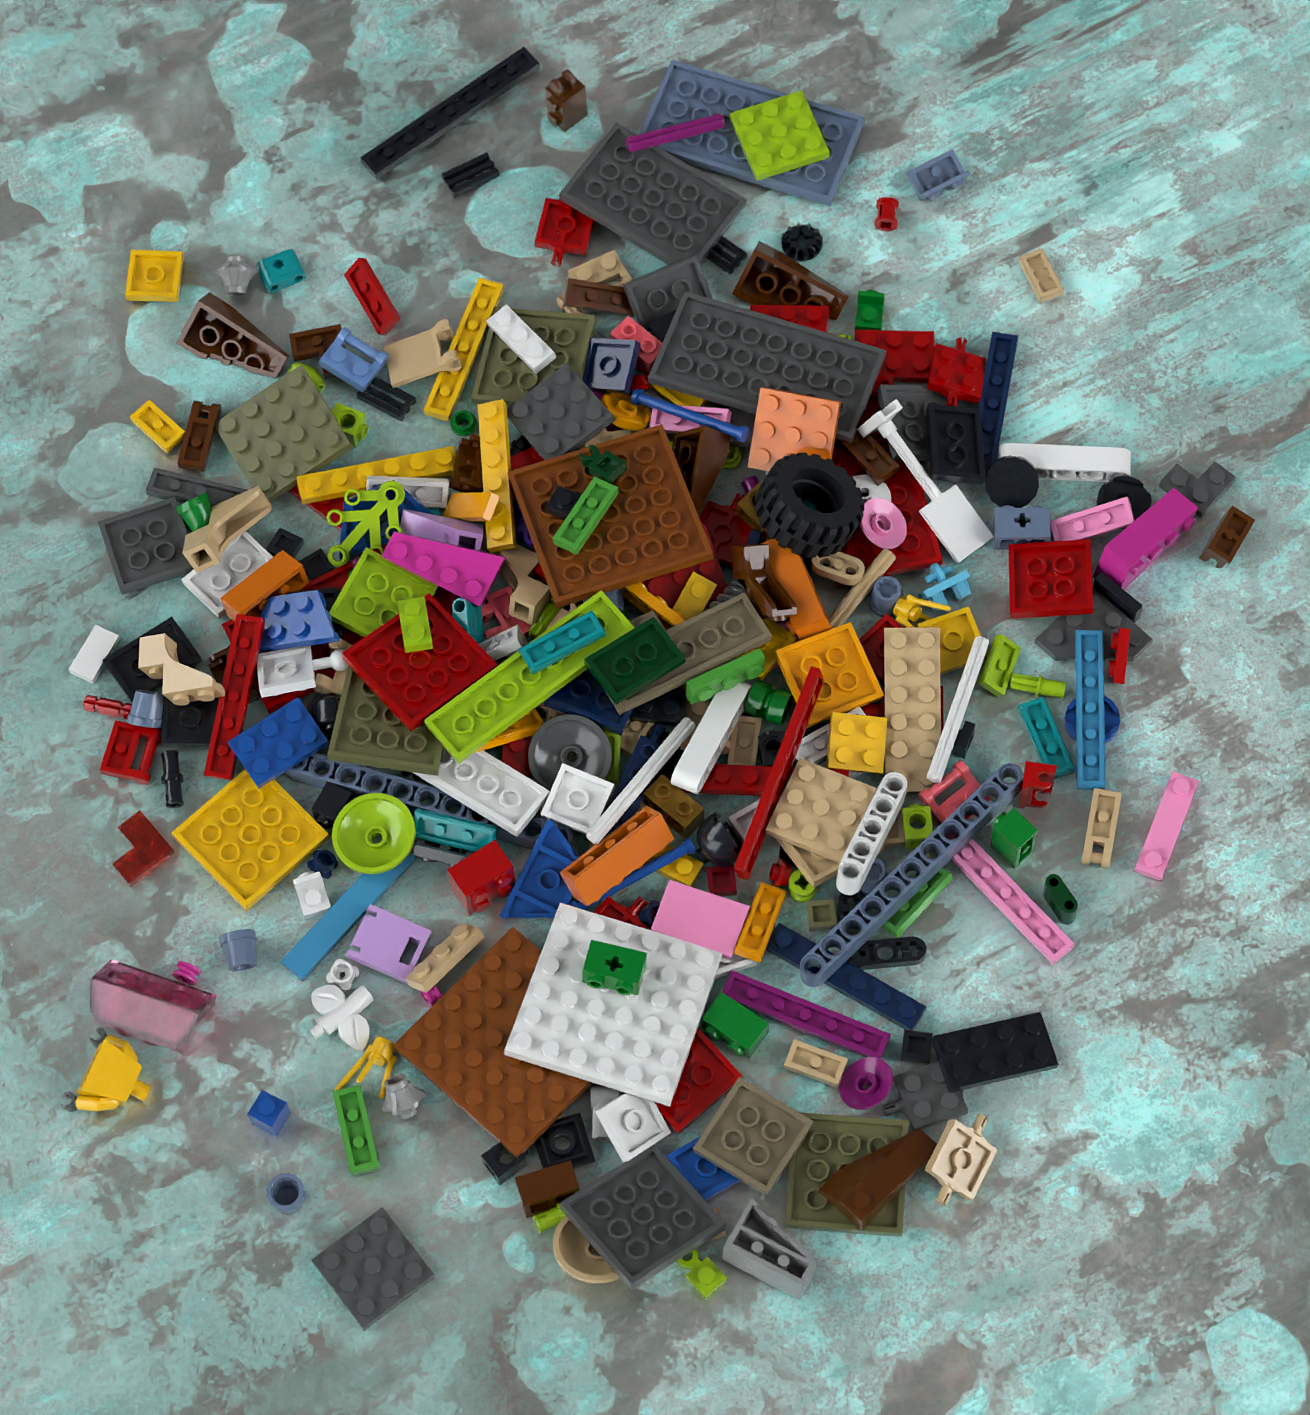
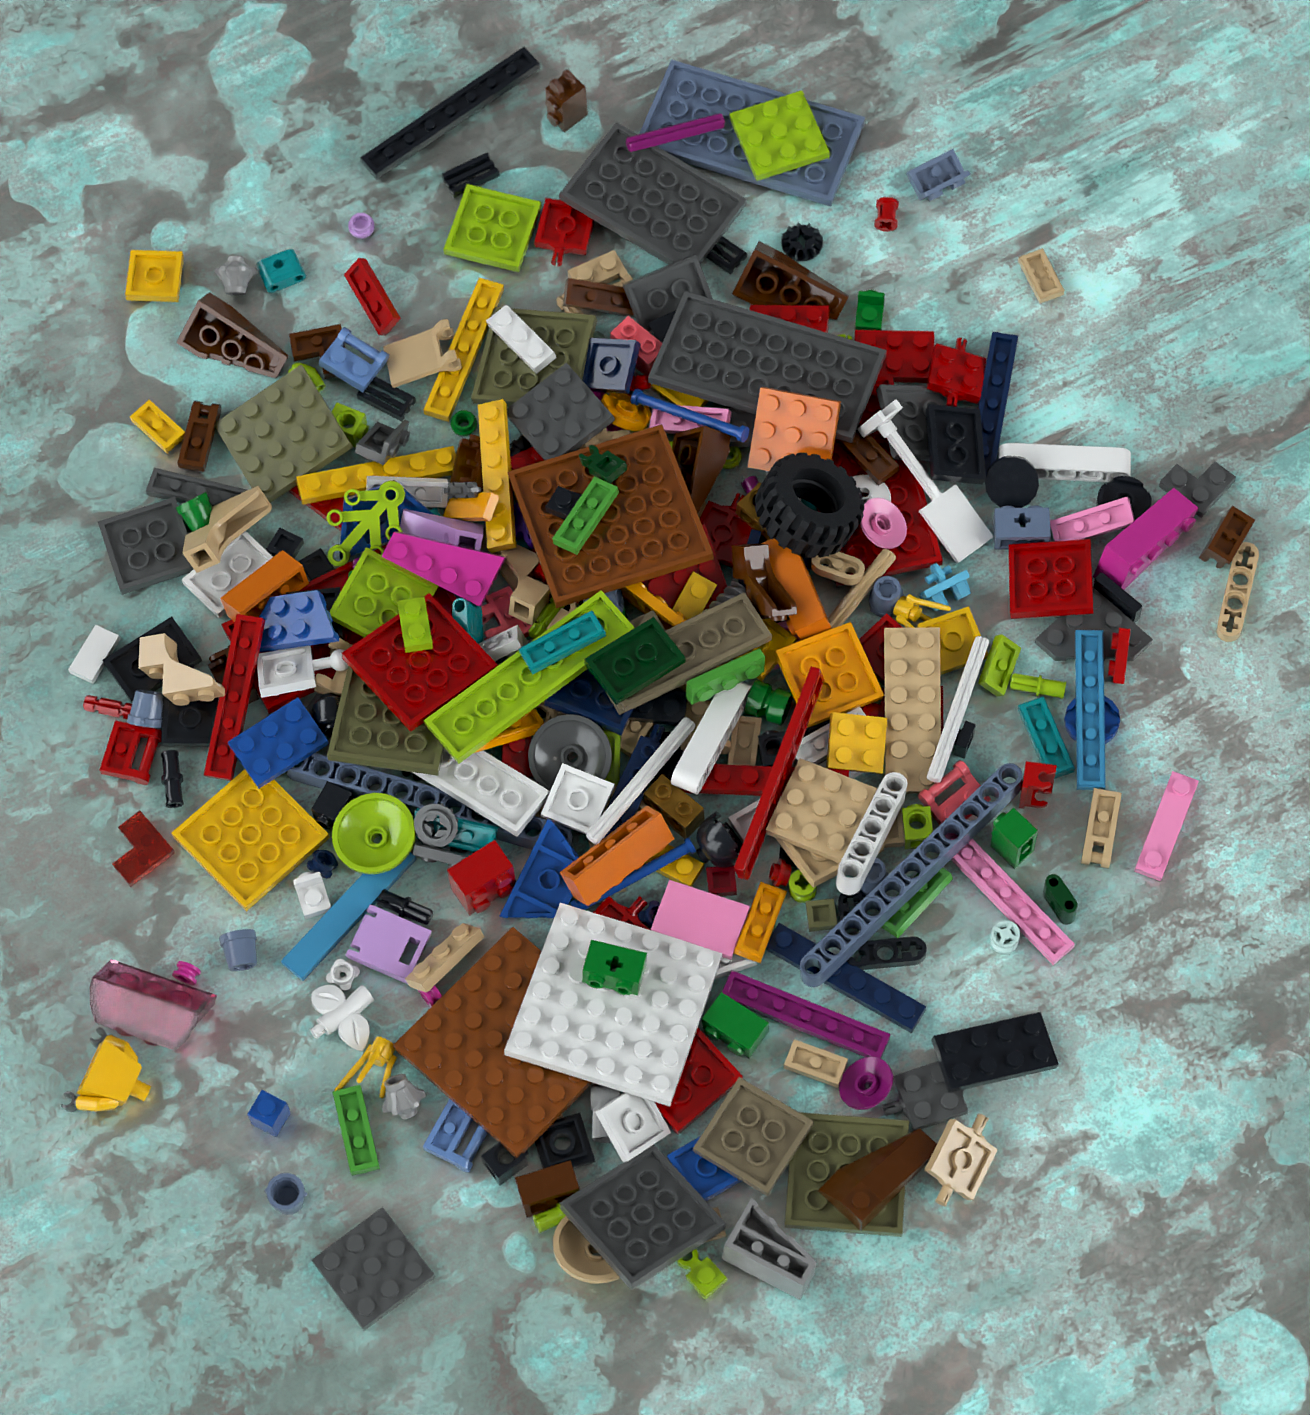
black plate [901,1030,933,1064] -> none
none -> lavender plate [348,213,375,238]
none -> dark grey bracket [355,419,410,465]
none -> black axle [377,889,433,925]
none -> gear [414,802,459,847]
none -> medium blue plate [423,1099,488,1173]
none -> lime plate [444,184,542,272]
none -> dark grey axle [444,482,481,499]
none -> light aqua wheel [990,920,1020,954]
none -> tan beam [1216,542,1259,642]

